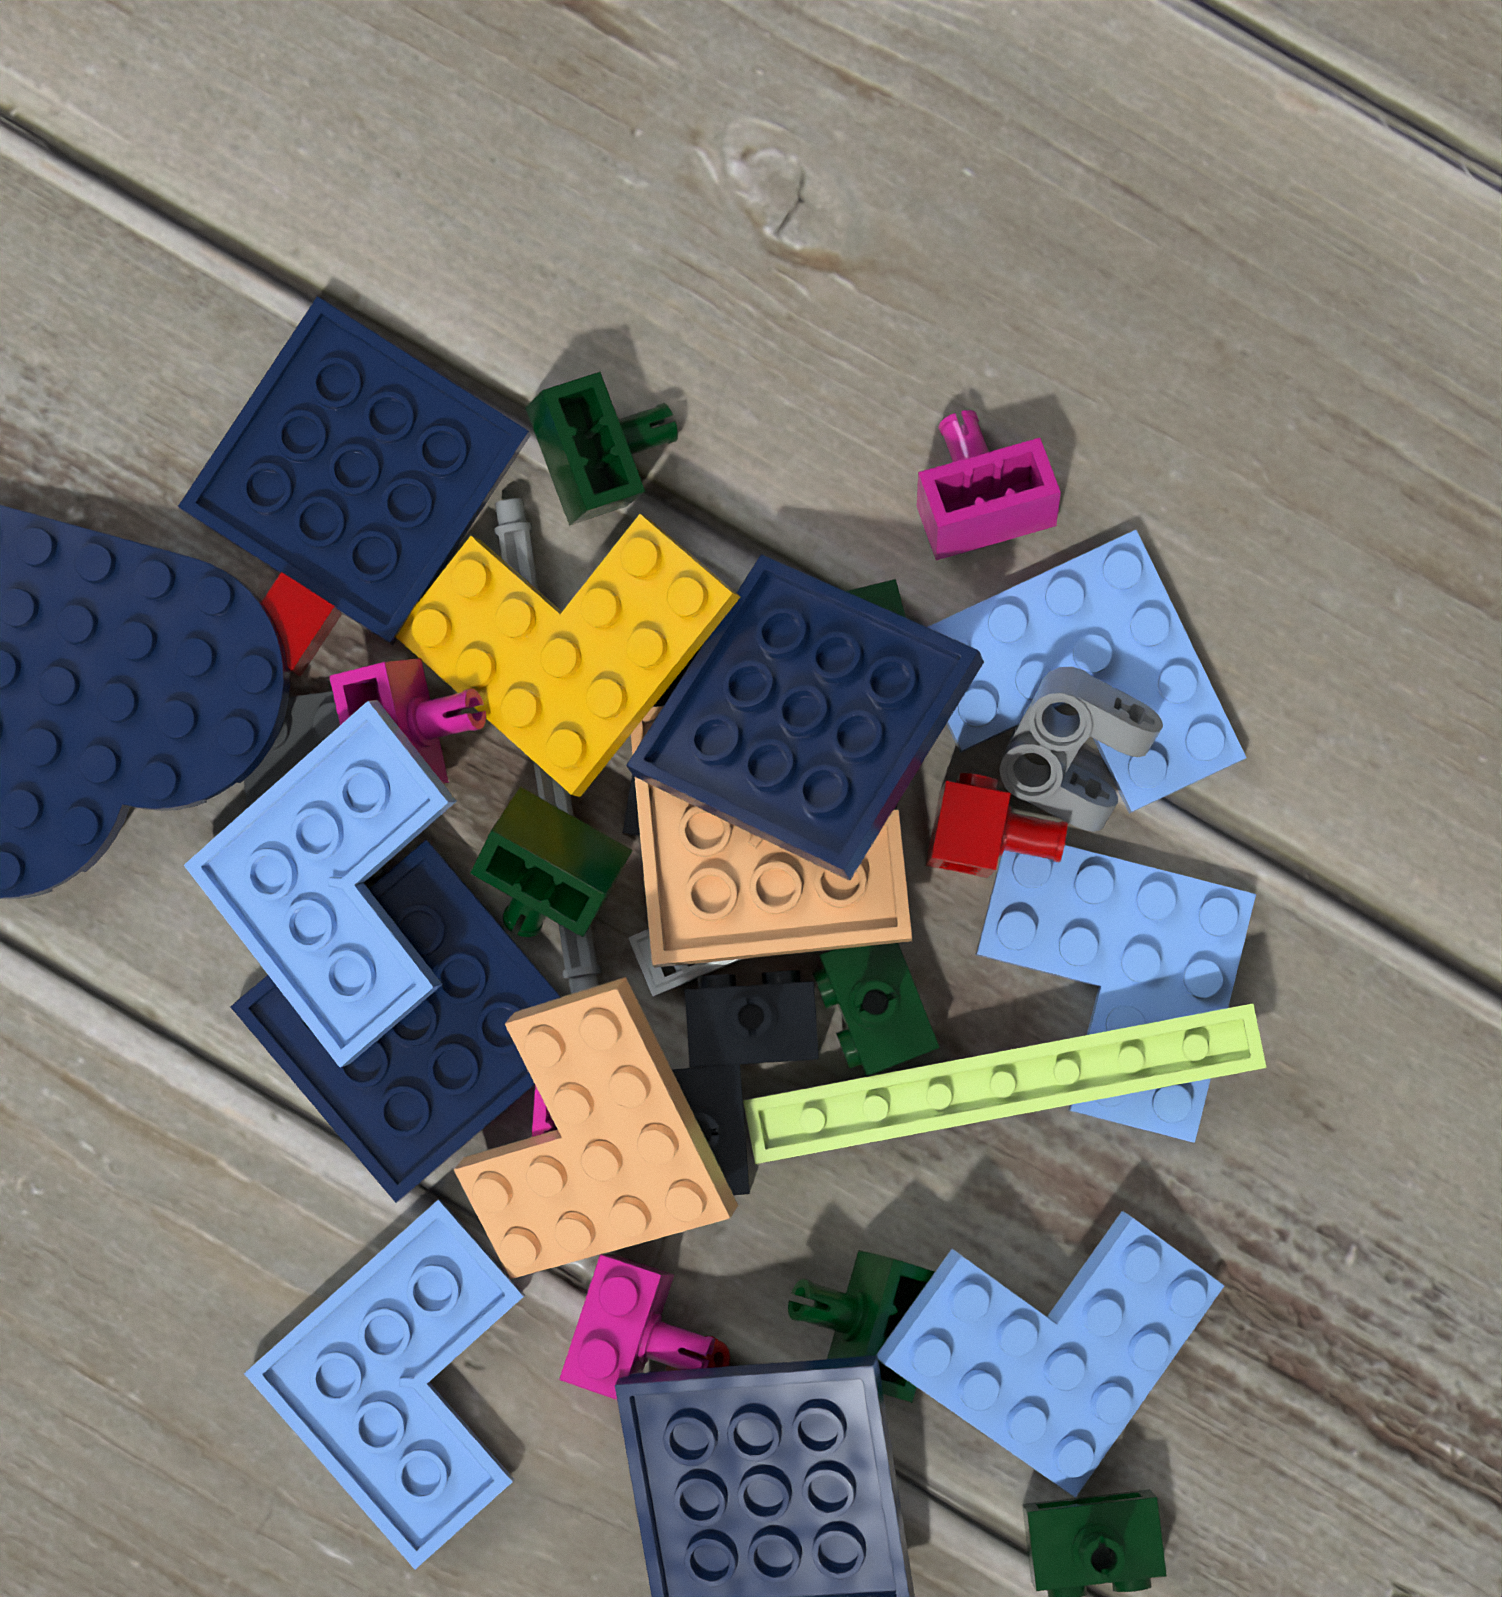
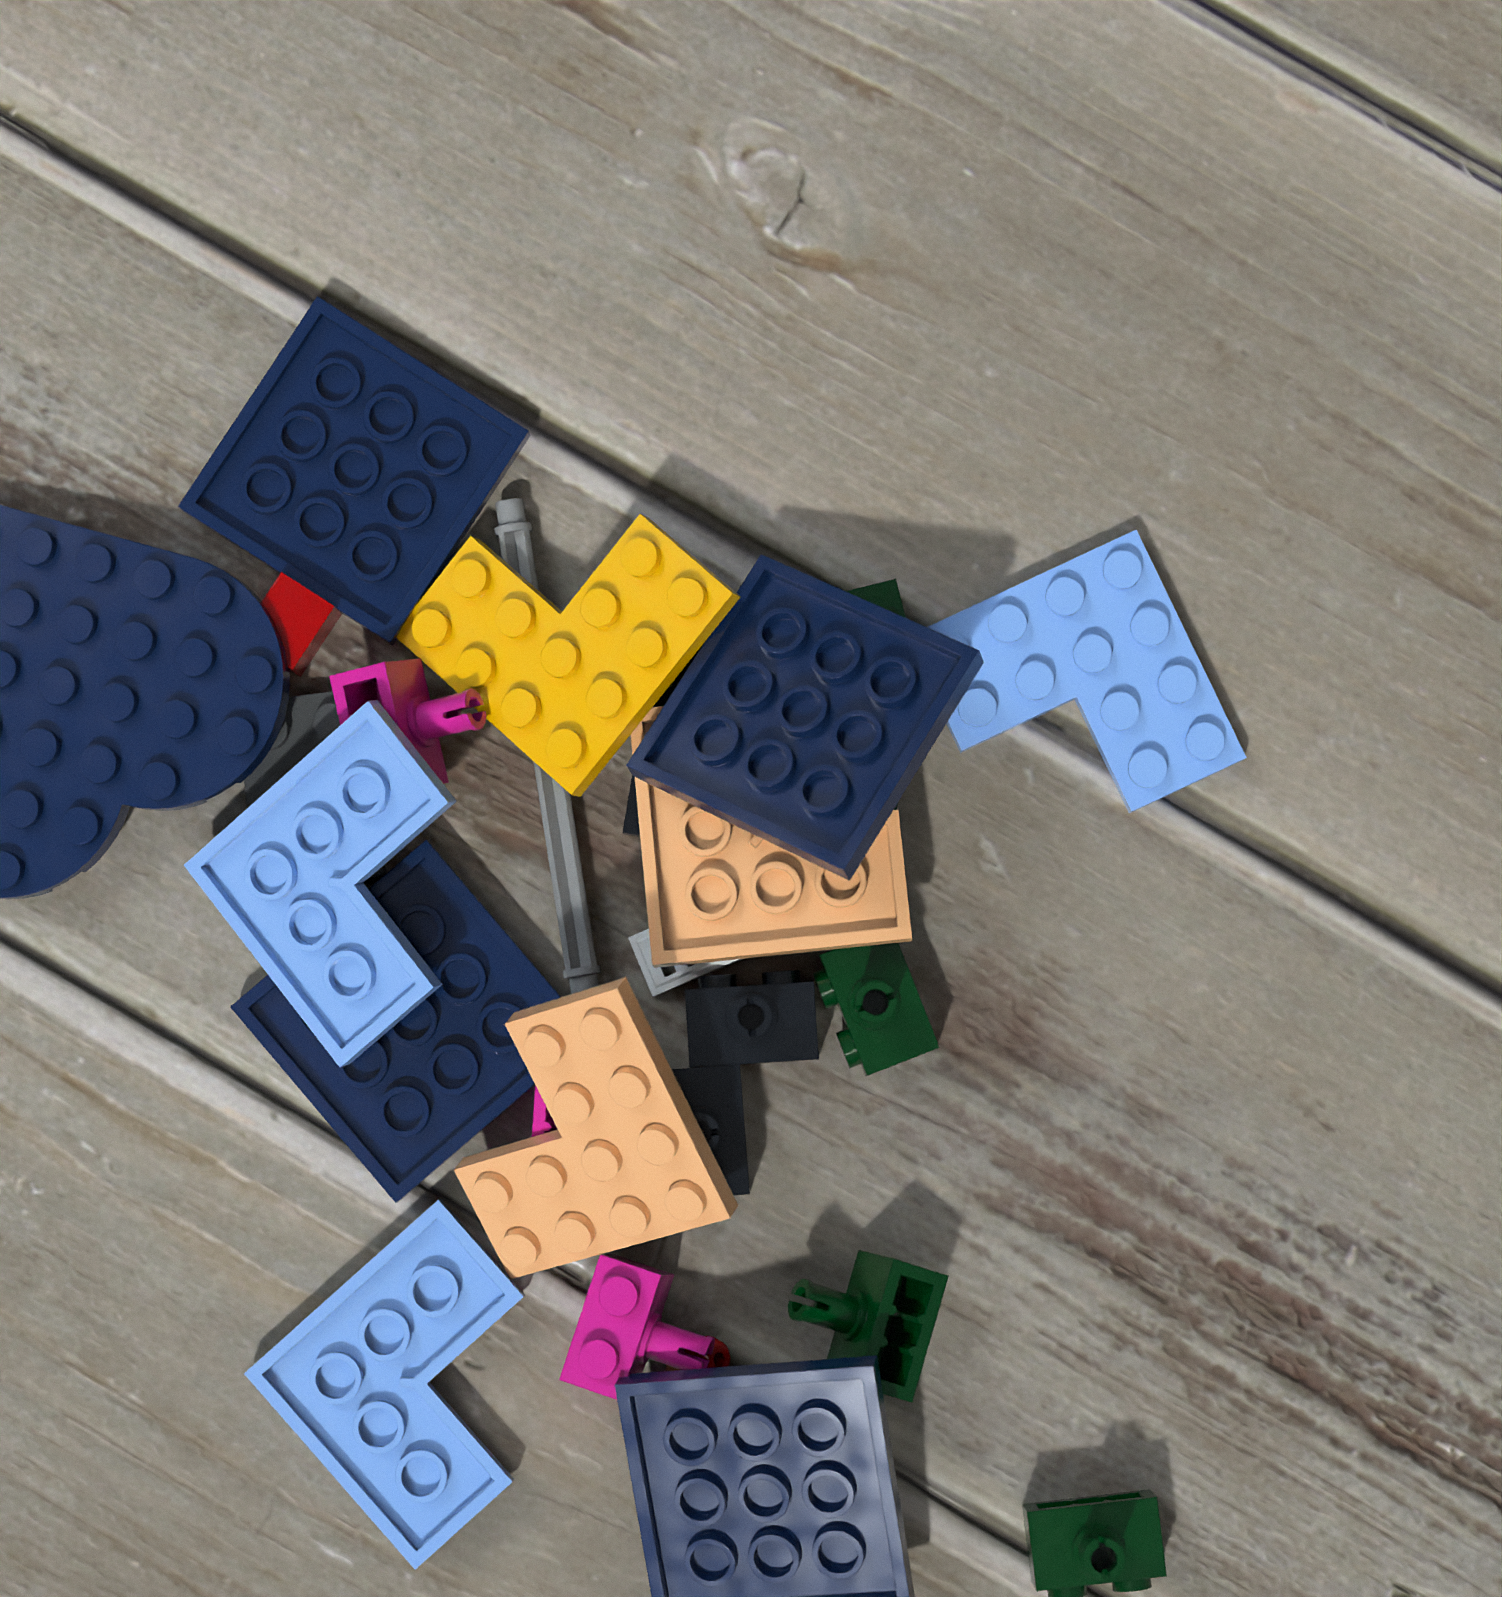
dark green brick [470,787,633,937] -> none
dark green brick [525,371,678,526] -> none
yellowish green plate [743,1003,1267,1164] -> none
light blue plate [877,1211,1224,1498] -> none
dark pink brick [916,410,1061,561] -> none
red brick [925,773,1068,878] -> none
light blue plate [976,845,1256,1143] -> none
light grey piece [999,667,1163,832] -> none

